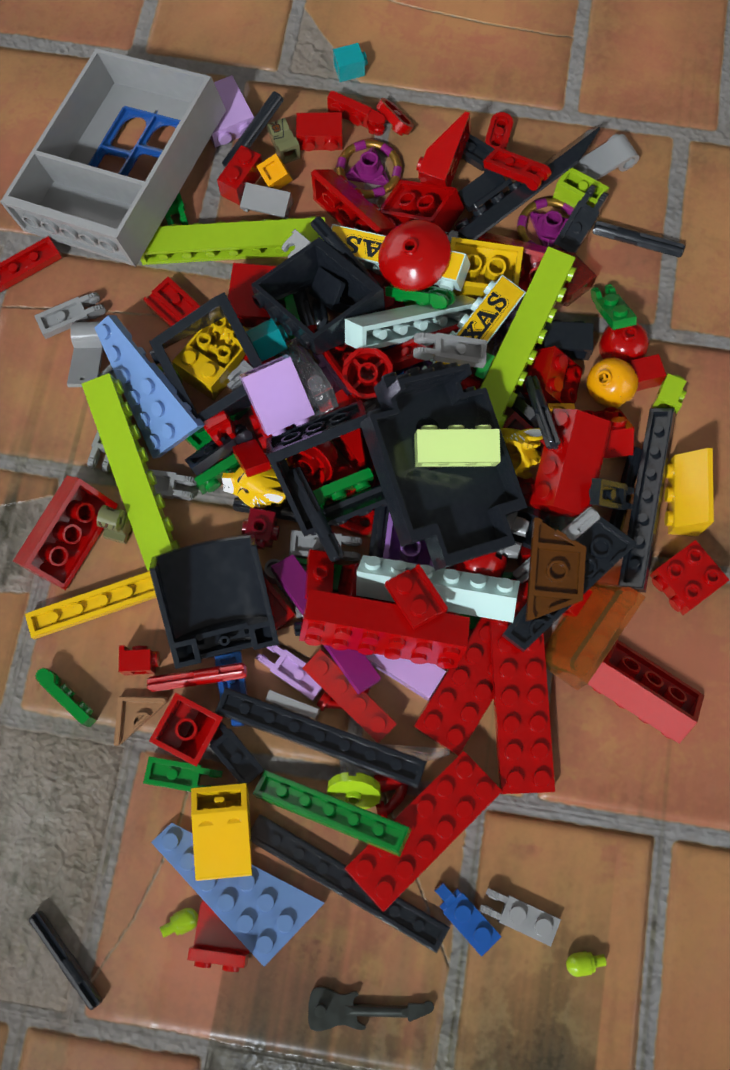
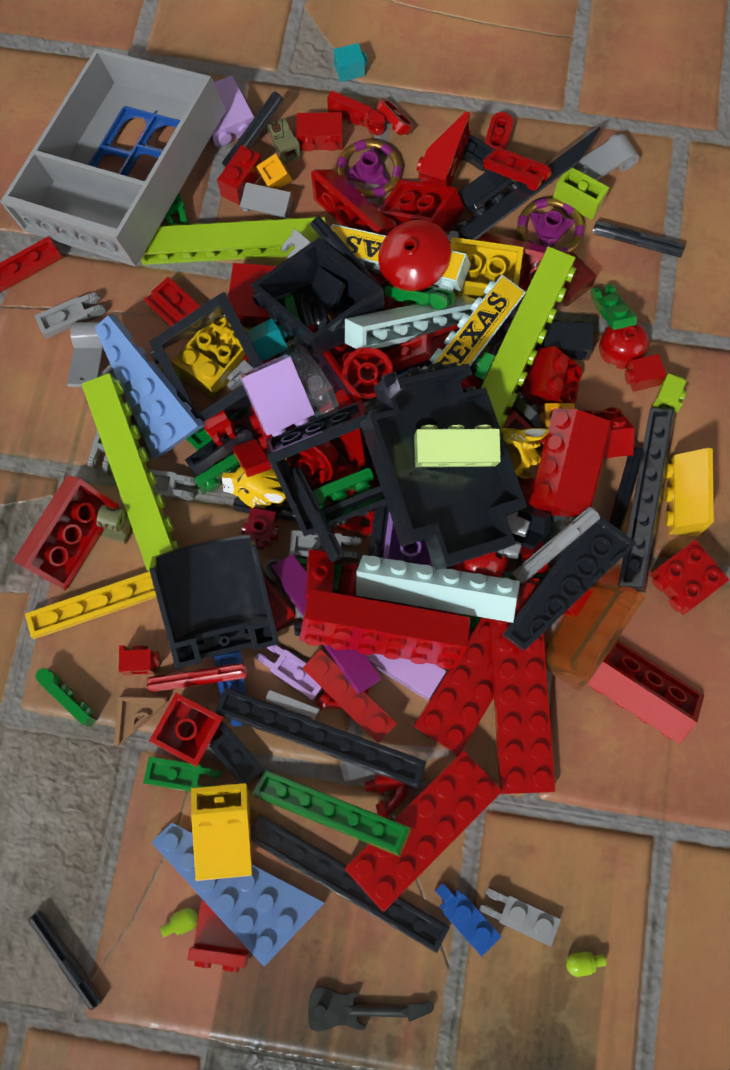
lime plate [327,772,381,810] -> none
red plate [385,564,448,630] -> none
light grey hinge [413,332,487,368] -> none
black axle [524,375,561,450] -> none
reddish brown wing [525,518,586,621] -> none
black hinge [554,185,609,256] -> none
light orange cylinder [586,358,638,408] -> none
black hinge [589,478,634,510] -> none

